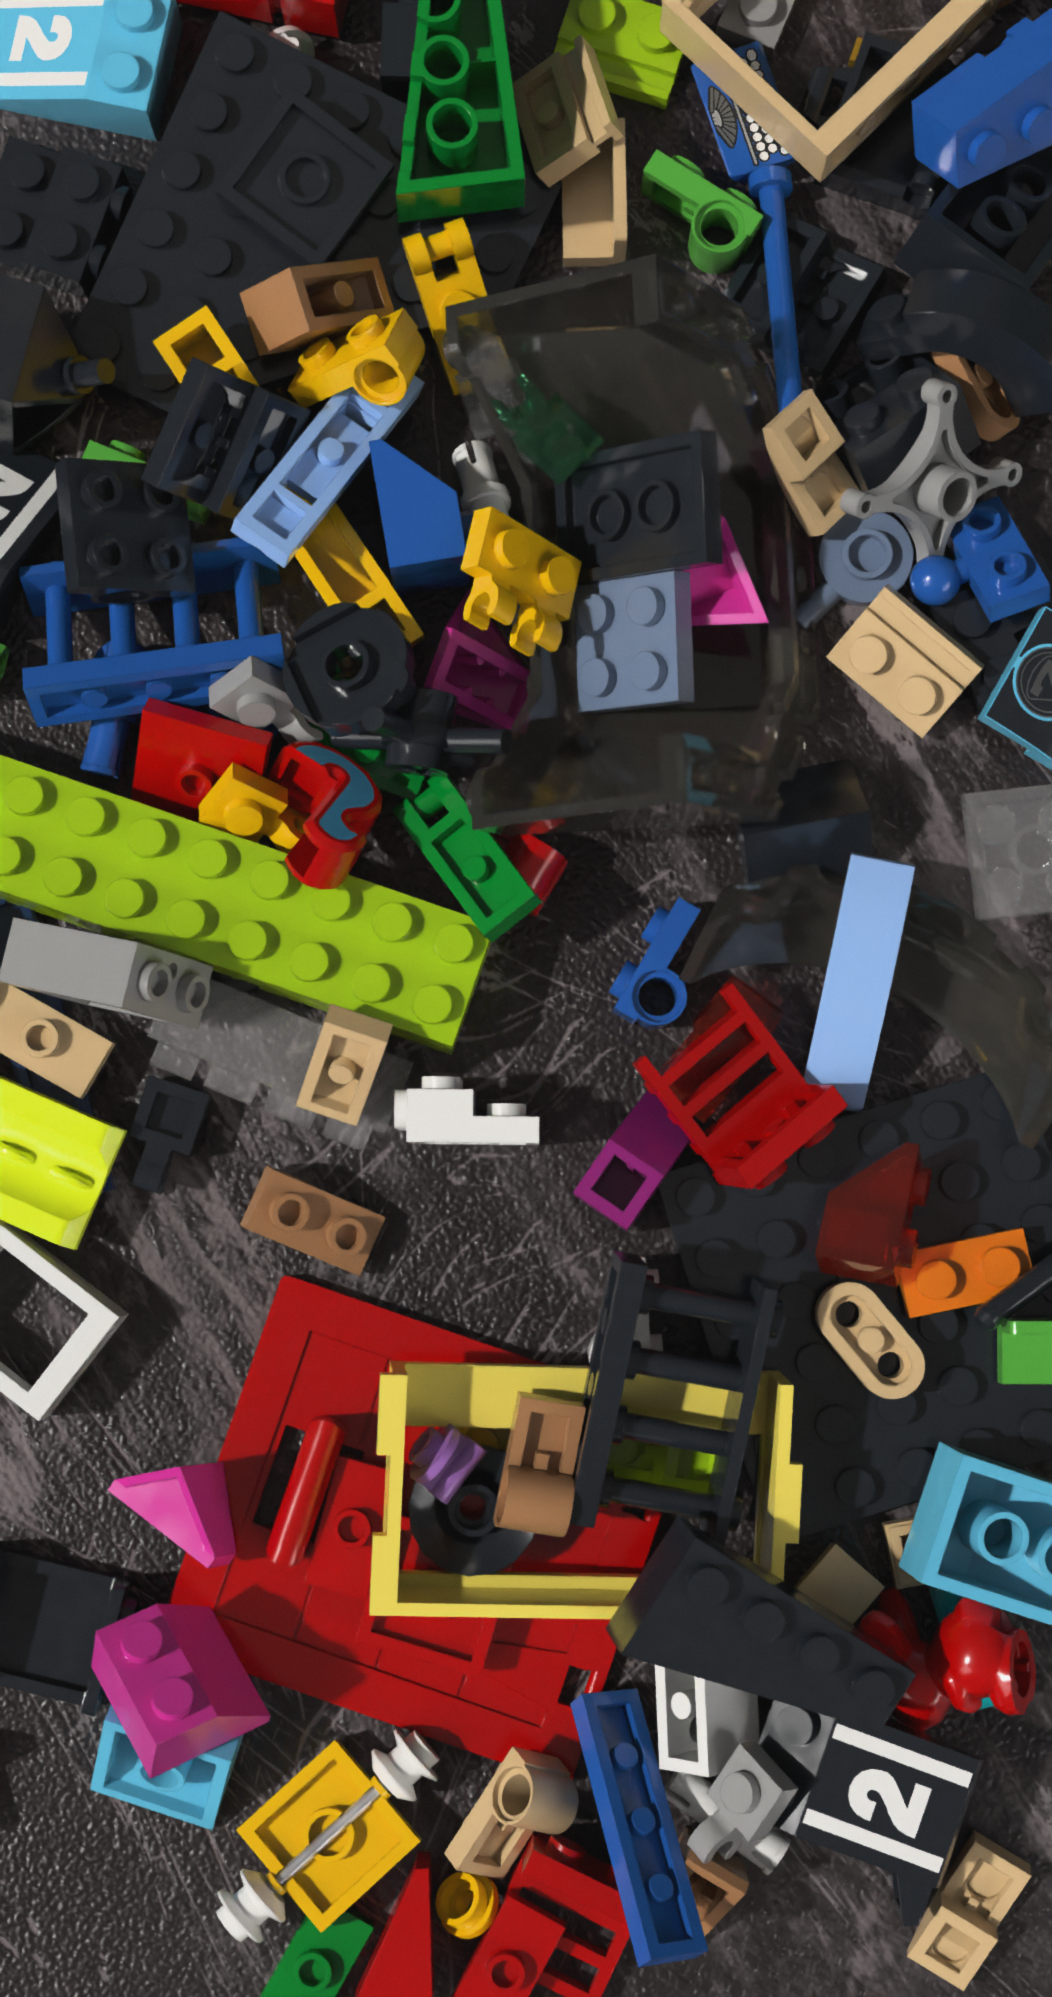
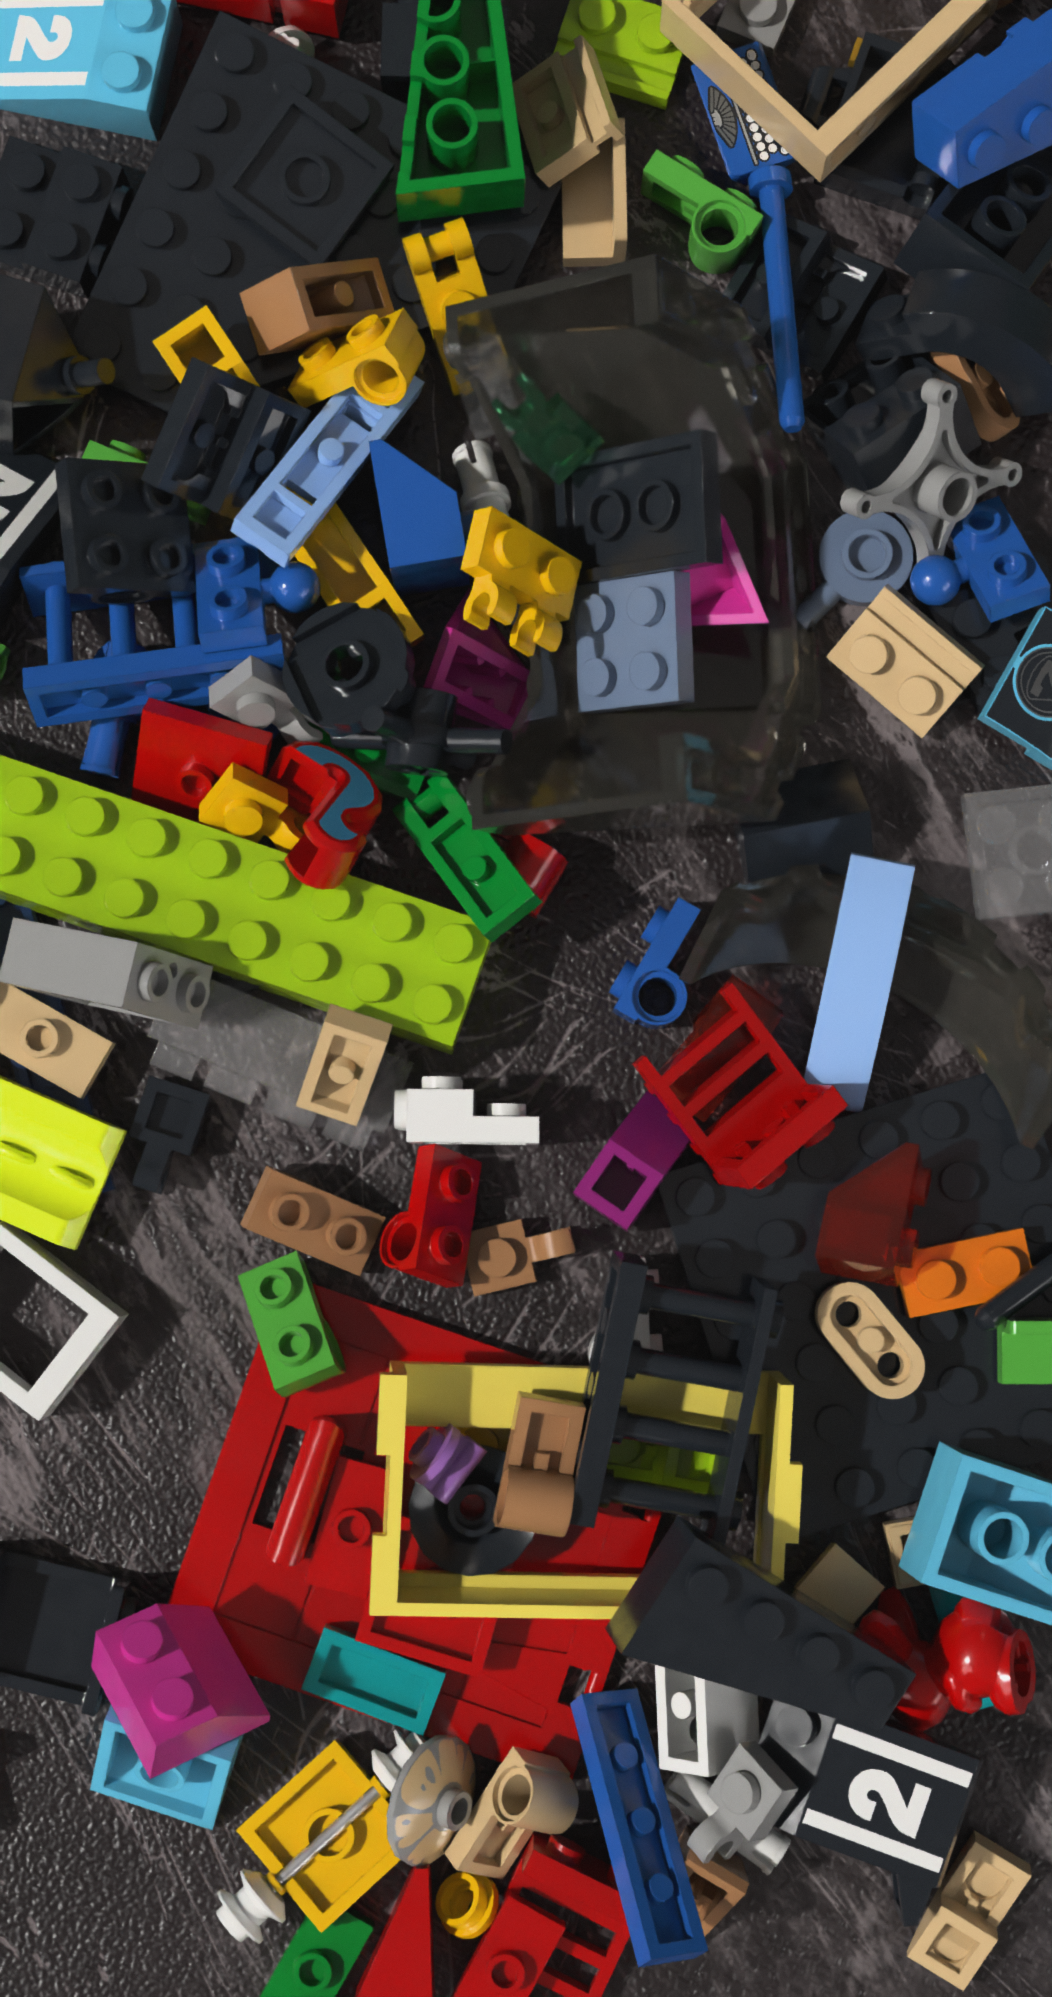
dark pink slope [108,1462,236,1569] -> none
tan slope [762,389,859,537] -> none
none -> blue plate [194,542,320,653]
none -> bright green plate [238,1251,346,1398]
none -> teal tile [301,1623,447,1736]
none -> red plate [380,1143,482,1288]
none -> dish [386,1735,476,1867]
none -> medium nougat plate [467,1219,576,1297]

